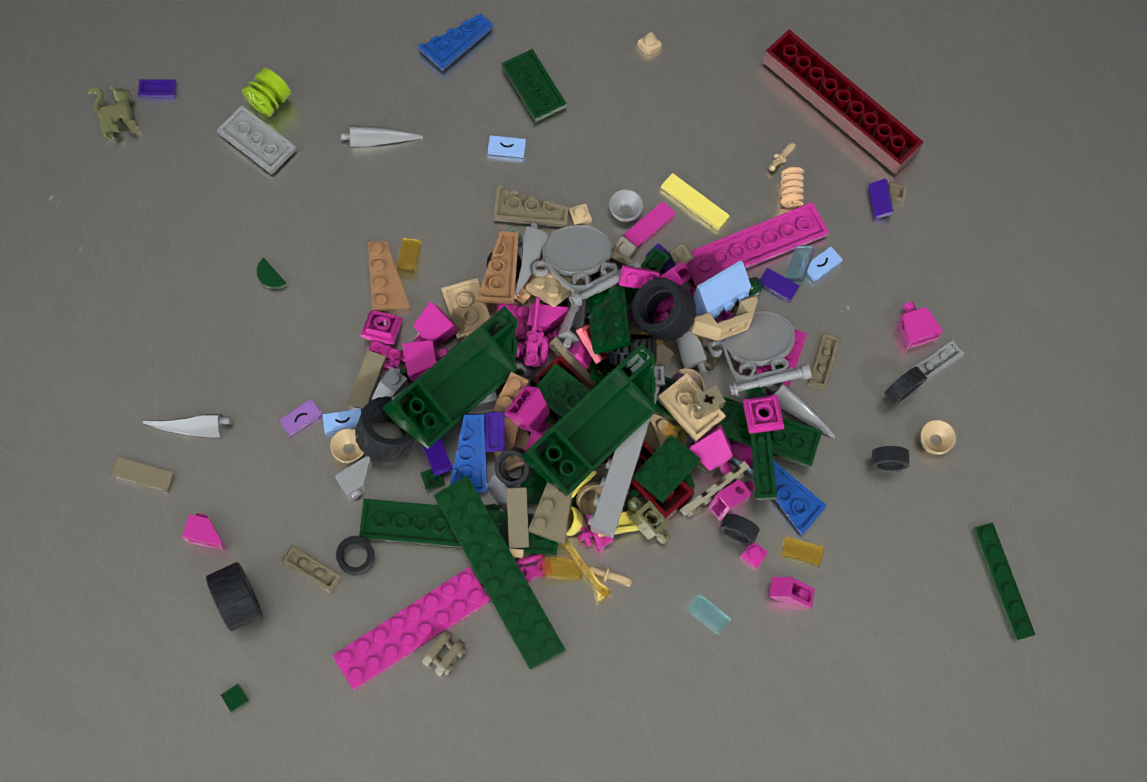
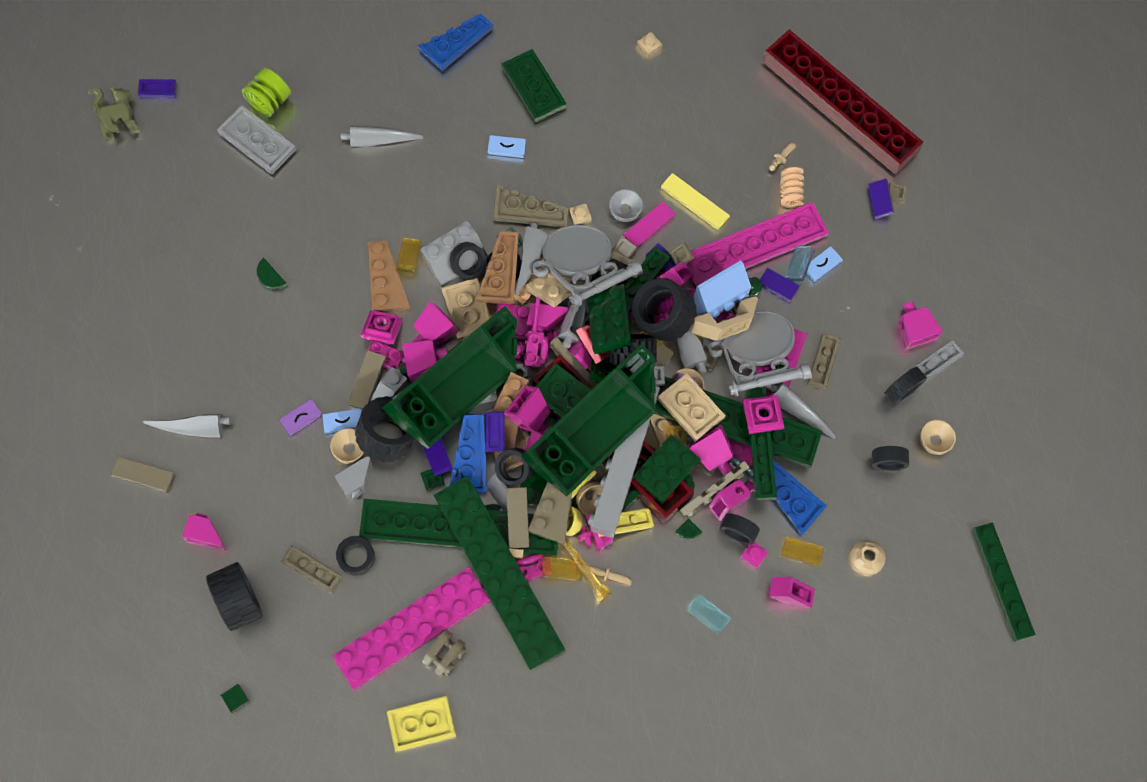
dark pink plate [618,265,660,289] -> none
olive piece [627,496,671,544] -> none
dark tan brick [693,385,726,417] -> none
none -> light yellow tile [387,696,456,752]
none -> light grey slope [420,221,488,287]
none -> black tyre [449,242,487,280]
none -> dark green tile [675,519,703,539]
none -> tan piece [849,540,885,576]

